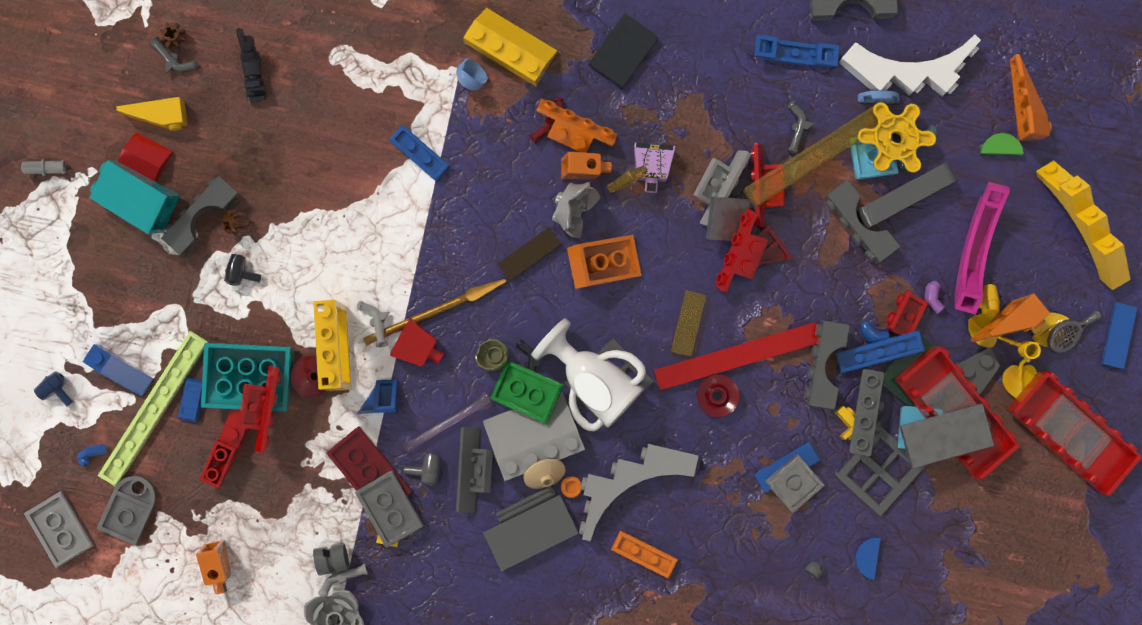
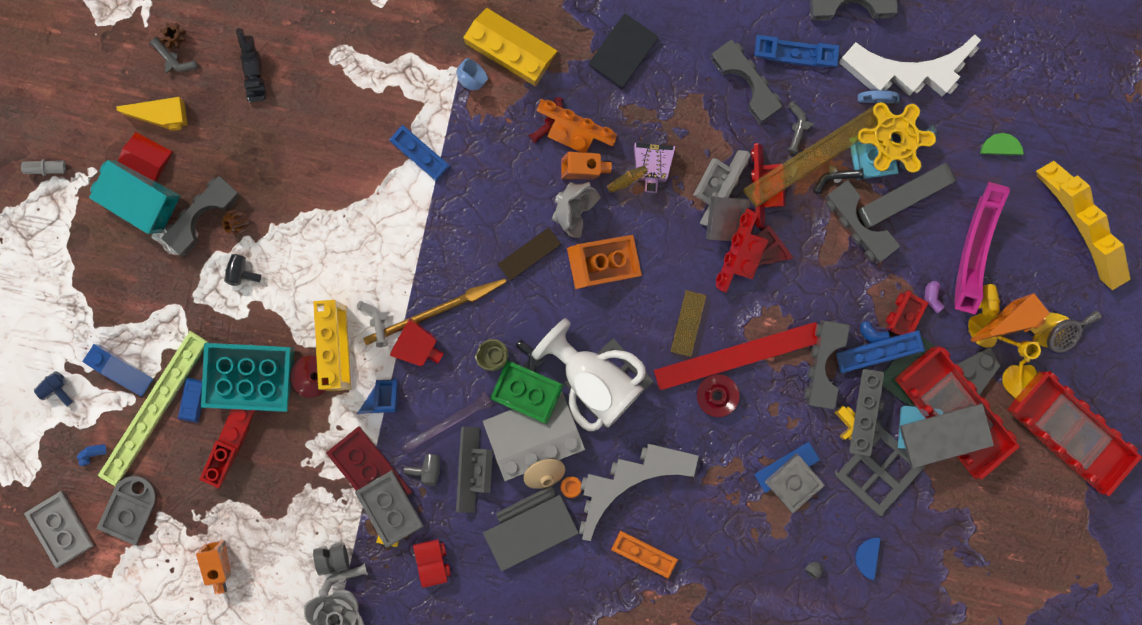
red bracket [237,365,281,453] -> none
orange wedge [1010,54,1052,141] -> none
blue tile [1101,302,1137,369] -> none
none -> red brick [413,539,451,588]
none -> dark grey arch [710,39,782,125]
none -> black piece [813,164,864,195]

